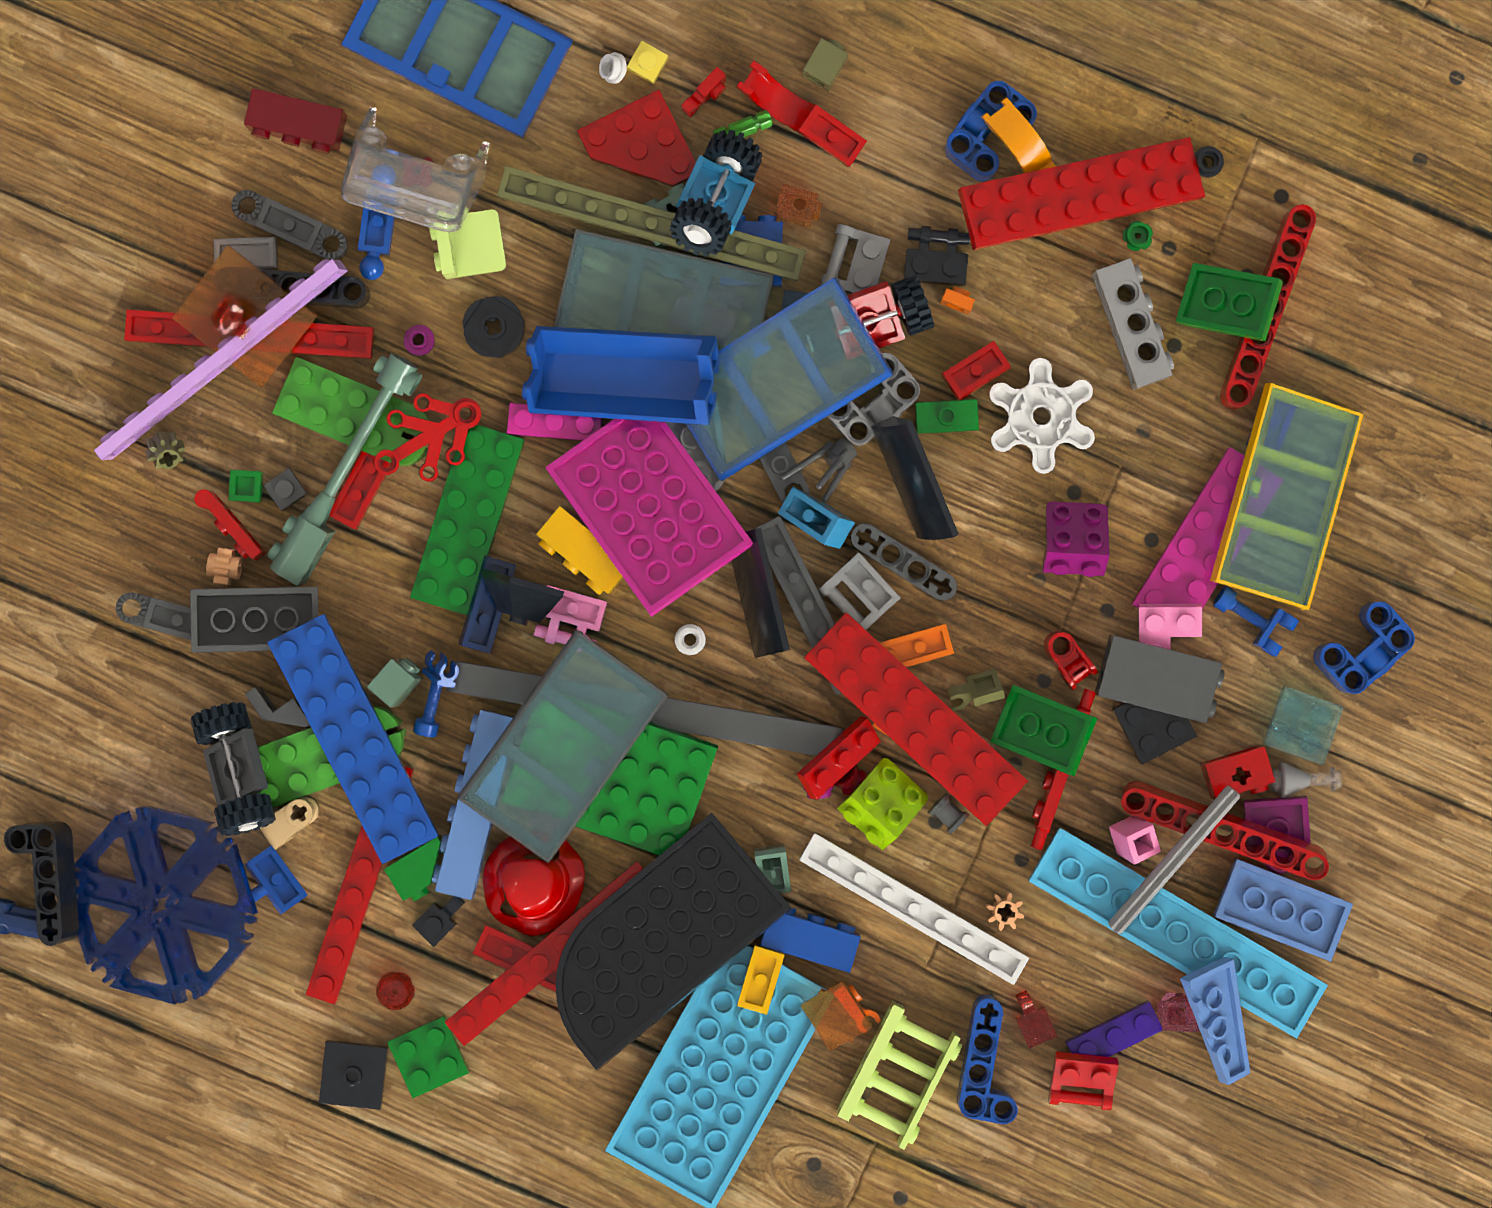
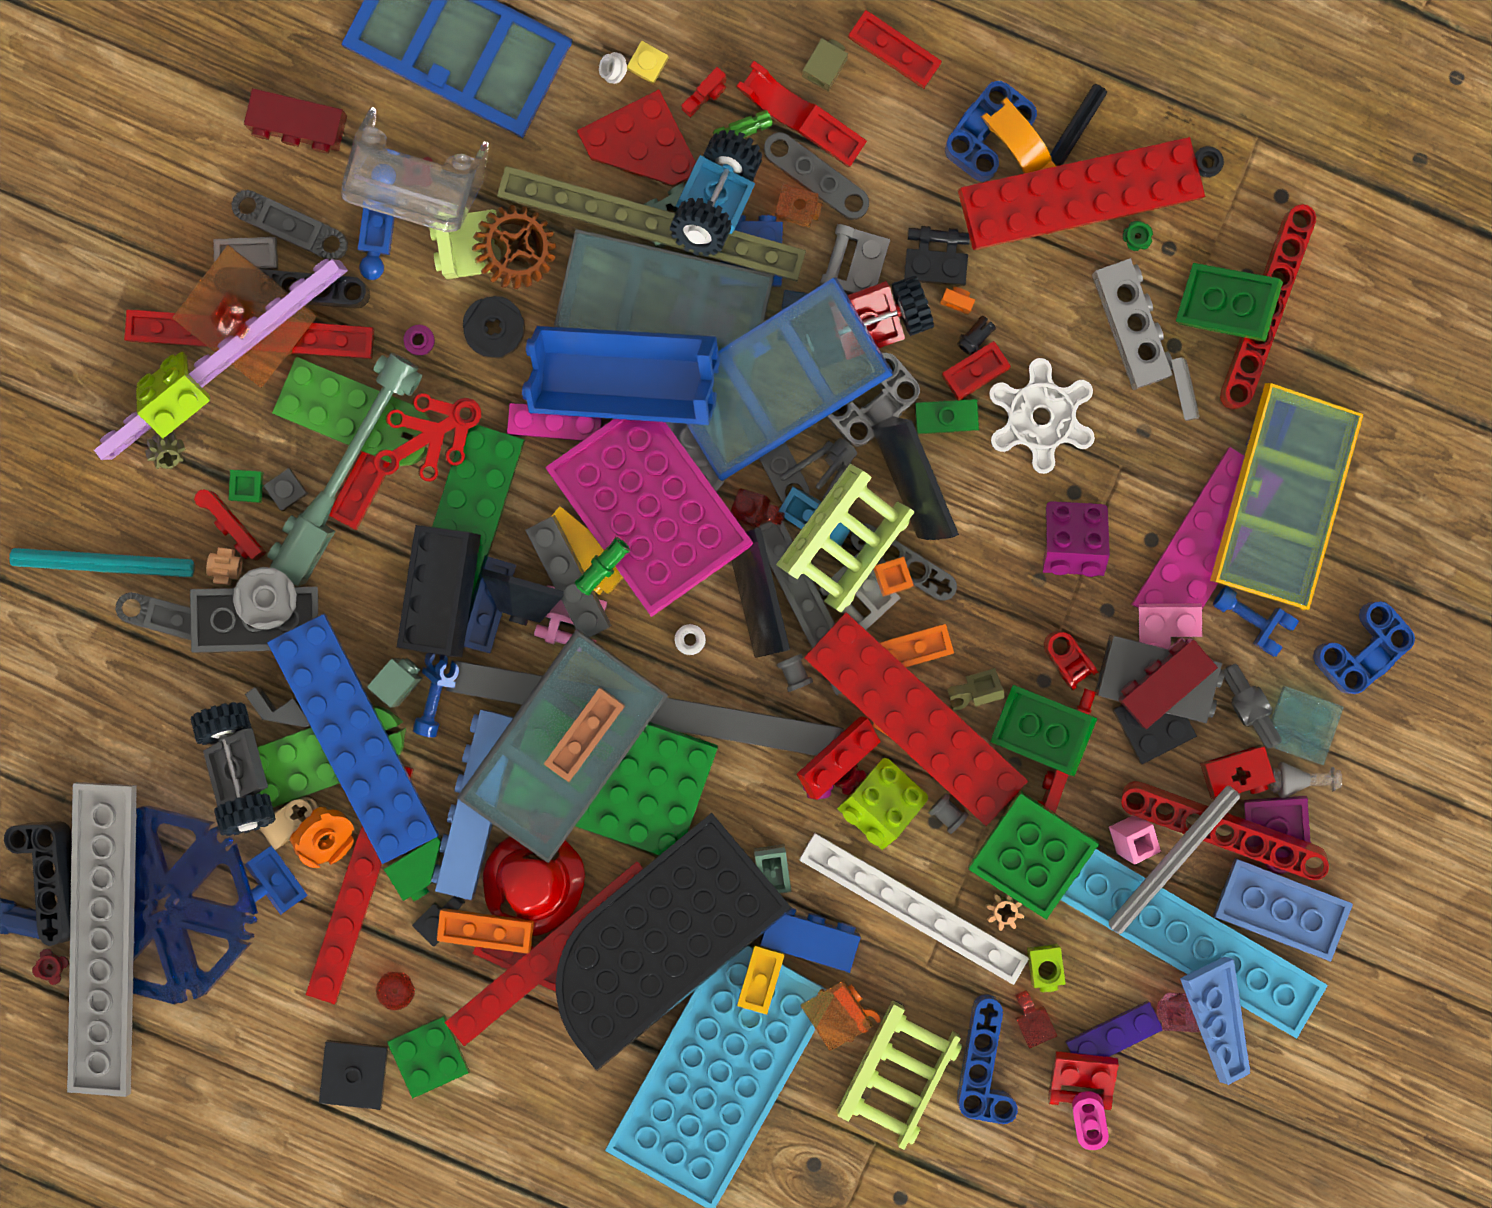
none -> teal axle [9,548,195,577]
none -> dark red plate [32,948,69,985]
none -> light grey plate [67,782,137,1097]
none -> lime bracket [136,352,210,438]
none -> light grey tile [233,567,297,630]
none -> orange plate [290,807,354,868]
none -> black slope [396,525,481,657]
none -> orange plate [437,908,534,954]
none -> dark orange gear [472,205,556,289]
none -> dark grey plate [525,515,612,637]
none -> nougat plate [544,687,625,782]
none -> green pin [574,537,631,596]
none -> clear red plate [730,488,785,528]
none -> dark grey plate [764,133,869,220]
none -> yellowish green fence [776,464,914,612]
none -> dark grey bush [776,654,813,692]
none -> red plate [848,10,942,89]
none -> orange plate [873,557,914,597]
none -> black pin [957,316,996,355]
none -> green plate [968,791,1099,920]
none -> lime brick [1027,944,1066,992]
none -> black axle [1050,84,1107,166]
none -> dark pink plate [1072,1091,1109,1150]
none -> dark red brick [1118,638,1218,729]
none -> light grey tile [1171,357,1200,421]
none -> dark grey axle [1224,664,1282,749]

